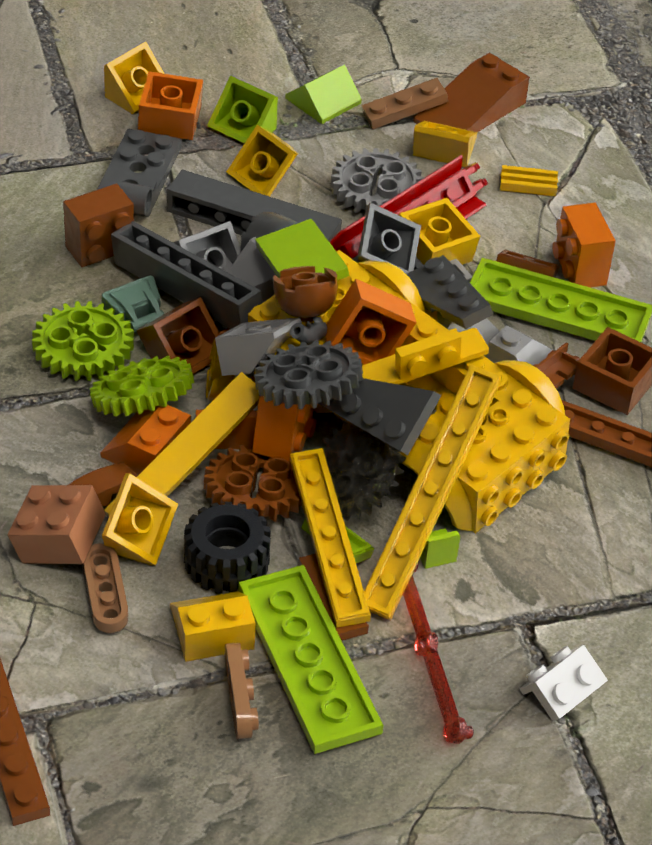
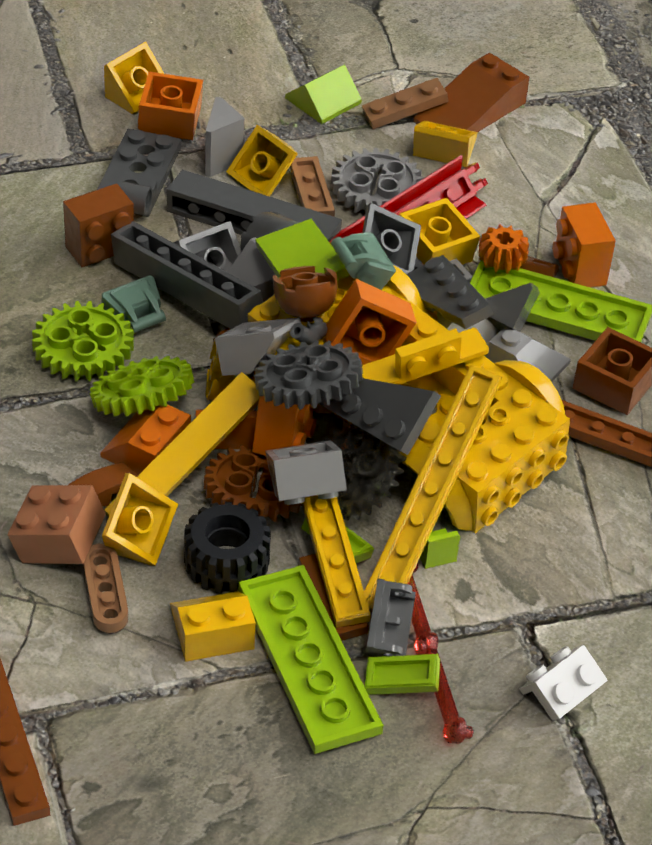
dark orange slope [136,297,220,374] -> none
lime slope [207,76,278,144] -> none
medium nougat plate [225,643,259,739] -> none
yellow tile [500,165,558,196] -> none
dark orange hinge [533,342,580,389] -> none
none -> light grey slope [205,97,245,177]
none -> light grey slope [265,440,347,505]
none -> medium nougat plate [289,156,335,217]
none -> sand green piece [331,232,396,290]
none -> lime tile [365,654,440,695]
none -> dark grey hinge [367,579,416,657]
none -> orange gear [478,224,529,274]
none -> dark grey slope [485,283,539,332]

